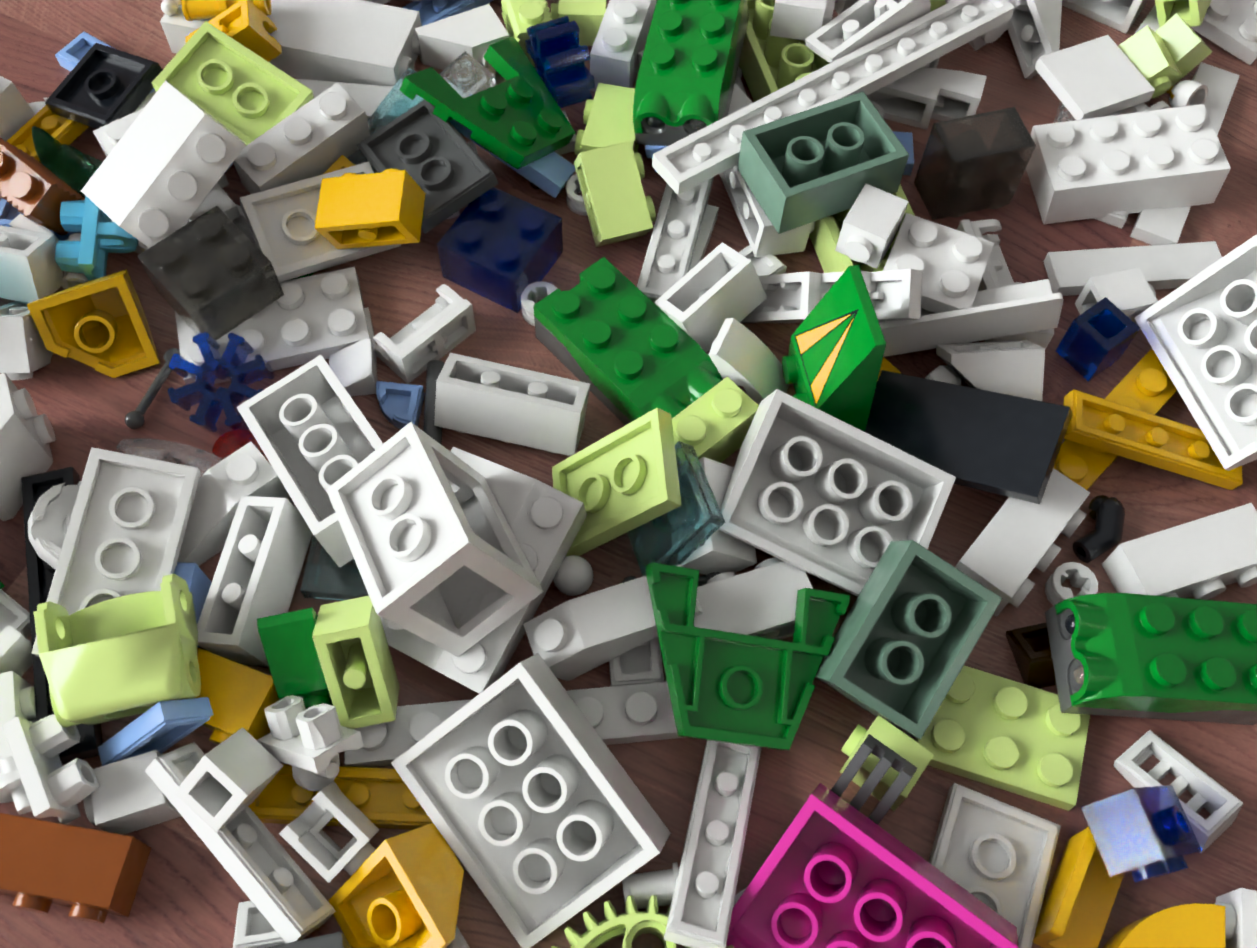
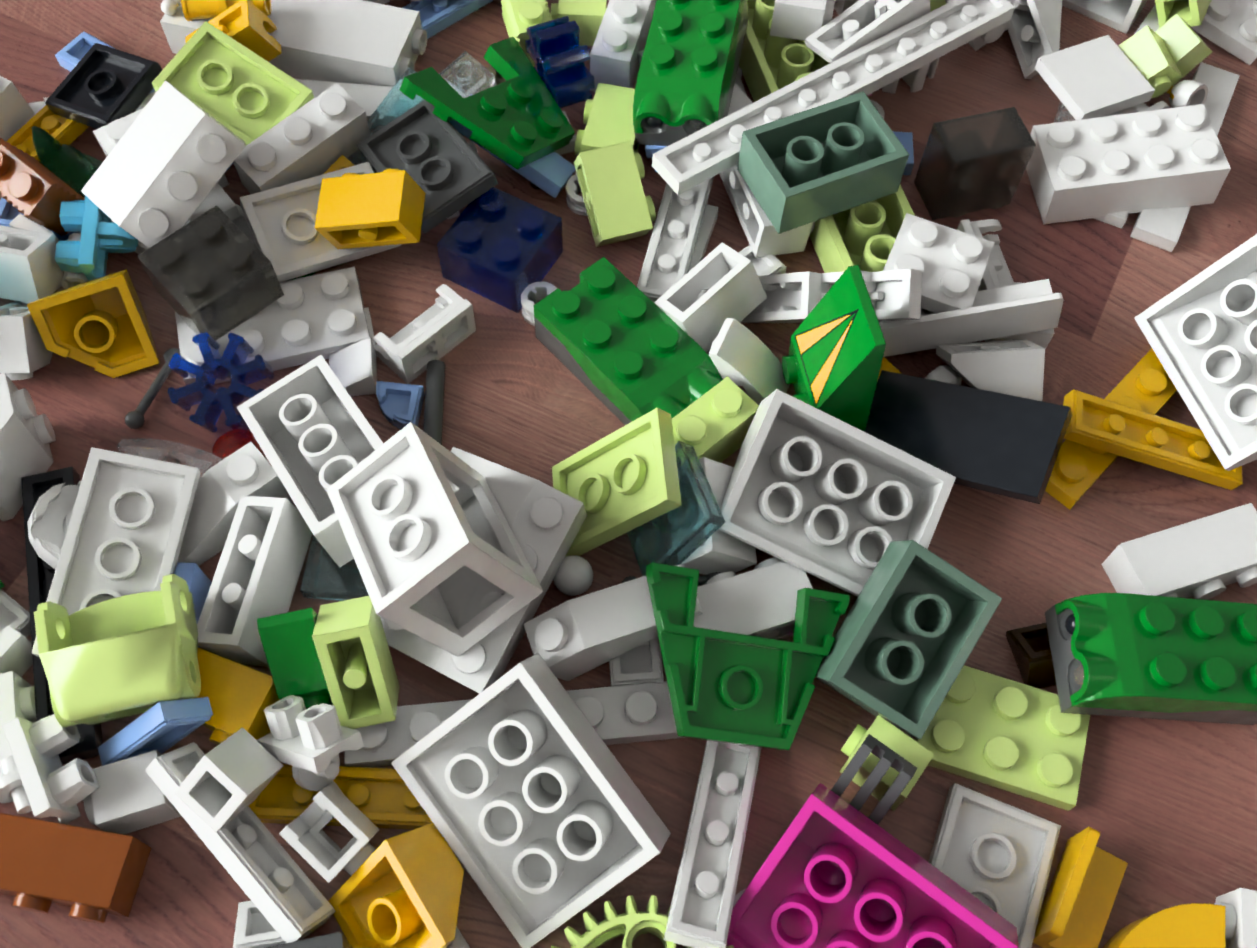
white slope [415,4,510,72] -> none
white brick [434,352,590,456] -> none
white pin [622,862,679,909] -> none
white brick [835,183,909,269] -> none
white slope [867,68,987,130] -> none
white brick [955,468,1090,617] -> none
white tile [1043,241,1222,296] -> none
white bush [1045,562,1098,606] -> none
clear blue brick [1055,297,1140,382] -> none
black arm [1073,495,1125,563] -> none
white brick [1075,267,1158,339] -> none
clear blue brick [1081,785,1202,883] -> none
white slope [1113,730,1243,853] -> none

